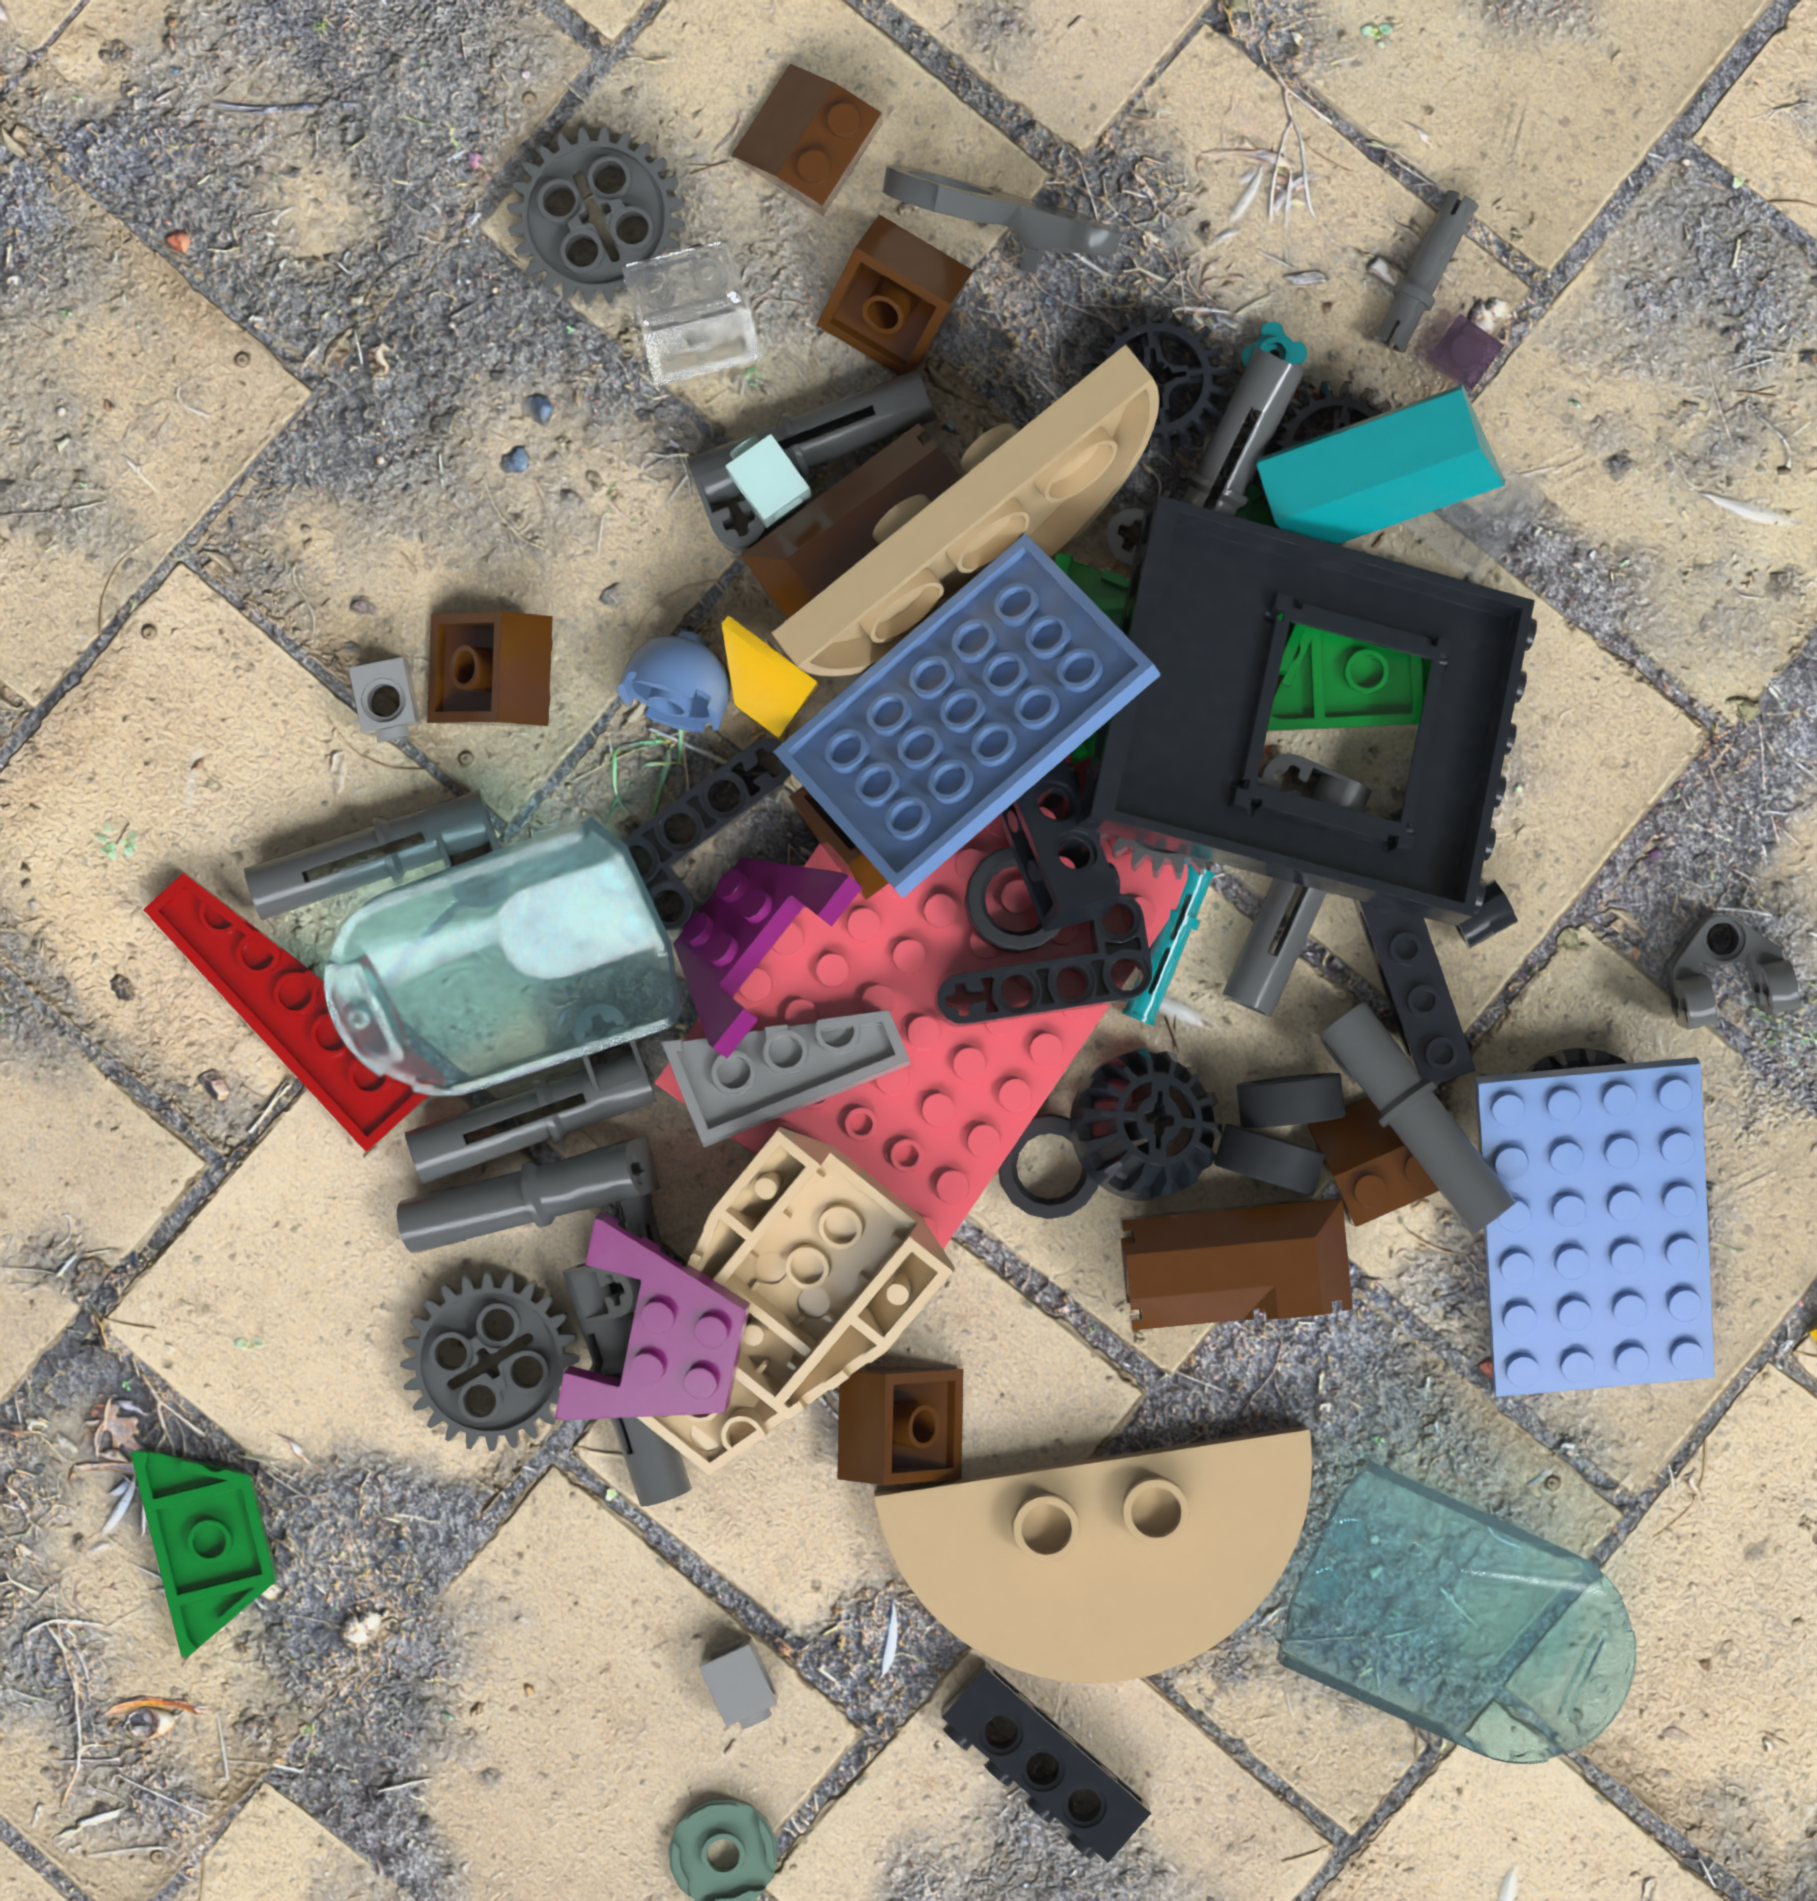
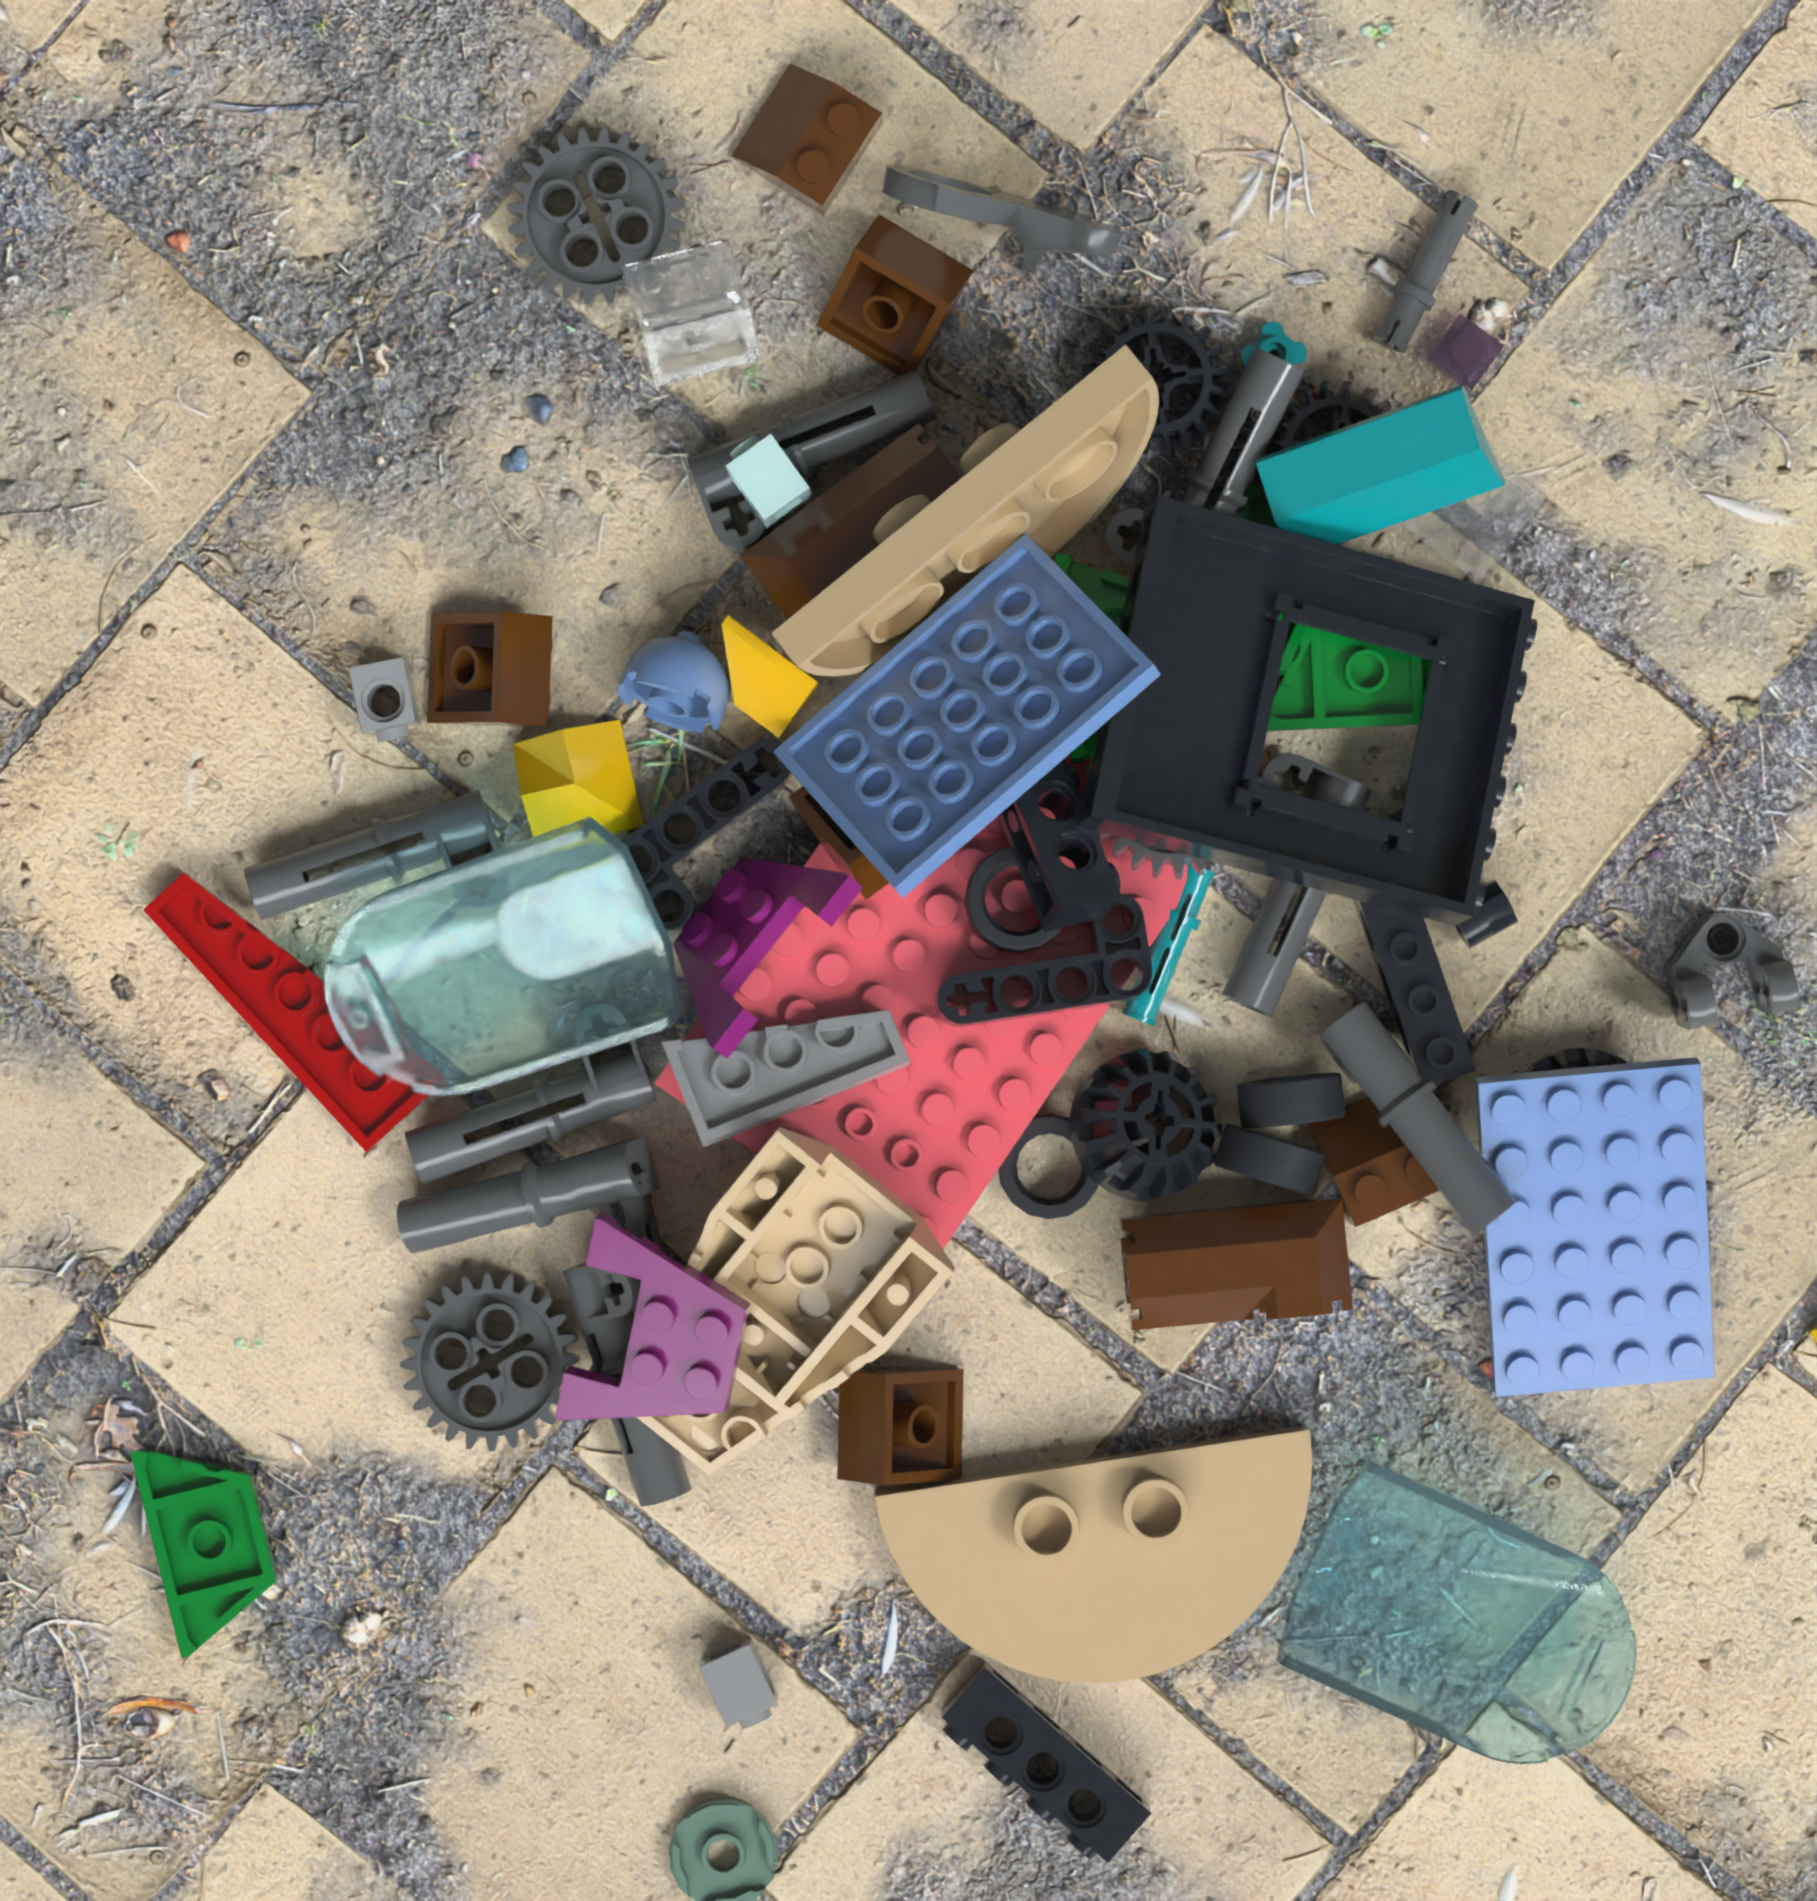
none -> yellow slope [513,720,644,851]

